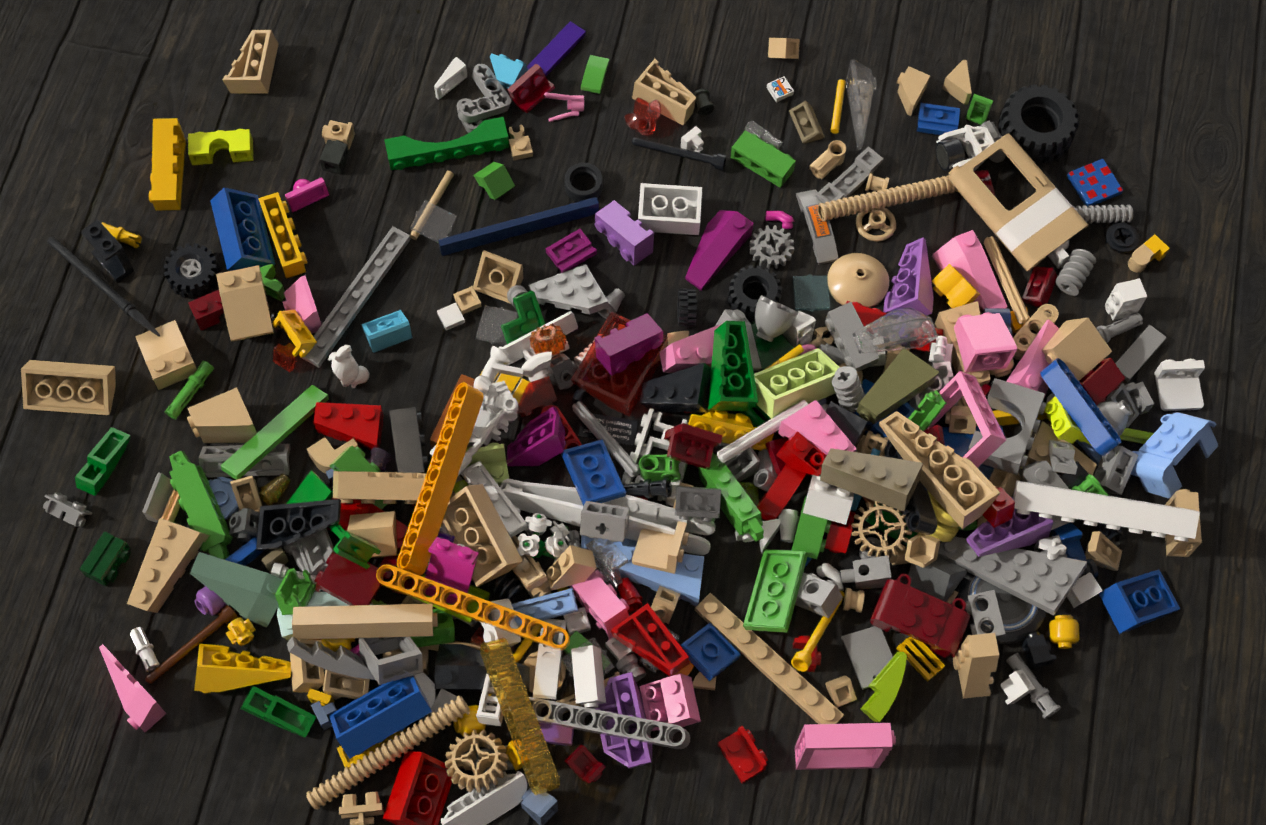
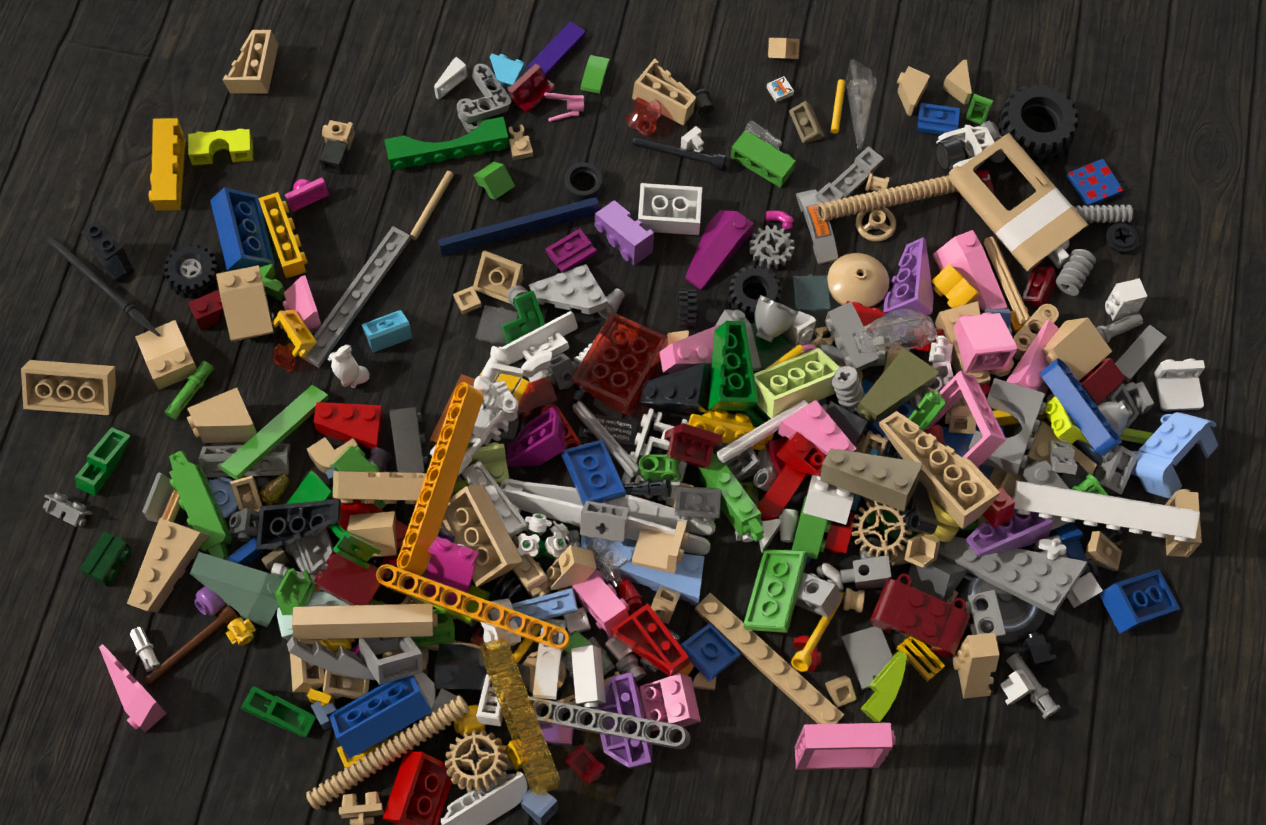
yellow pin [102,222,141,248] -> none
yellow wedge [194,644,291,693] -> none
clear piece [410,200,457,243] -> none
white tile [437,303,465,331] -> none
clear orange gear [530,323,566,356] -> none
magenta wedge [594,313,663,376] -> none
red bracket [717,726,768,784] -> none
tan piece [809,140,846,179] -> none
yellow head [1049,615,1079,649] -> none
leg [1128,235,1170,273] -> none

